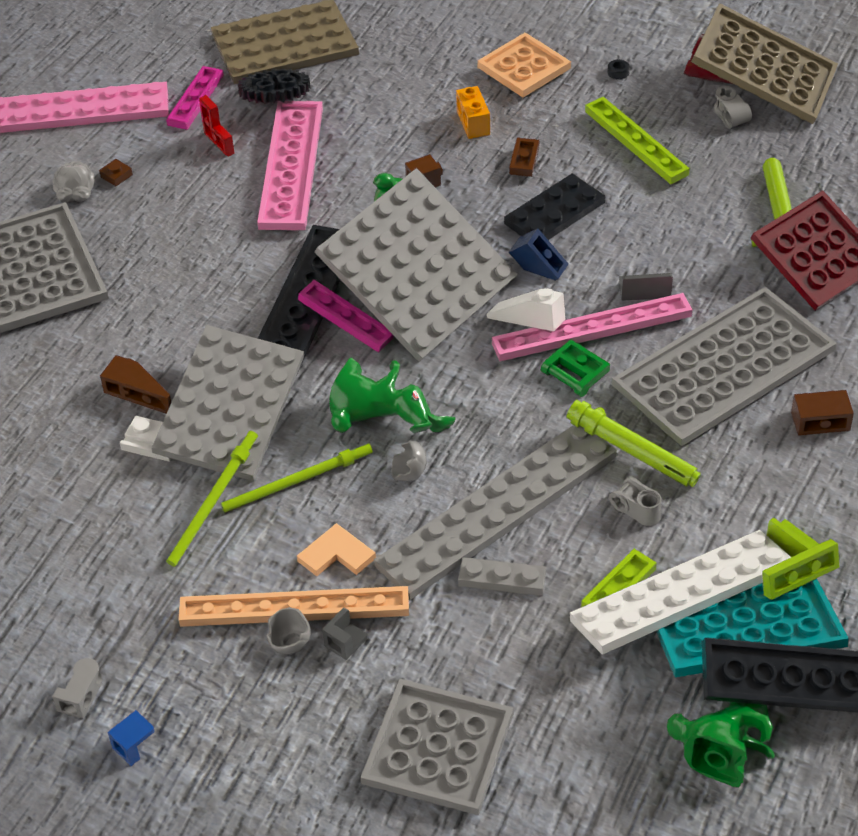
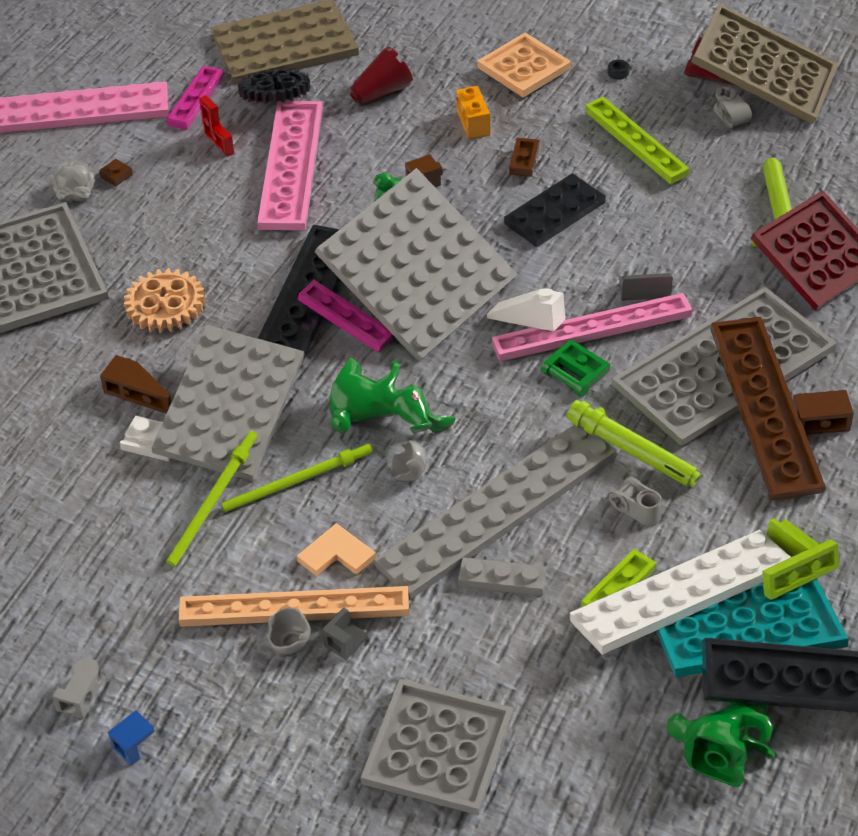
dark blue slope [508,228,569,281] -> none
none -> light nougat gear [124,268,205,333]
none -> dark red cone [350,47,413,105]
none -> reddish brown plate [710,317,826,500]

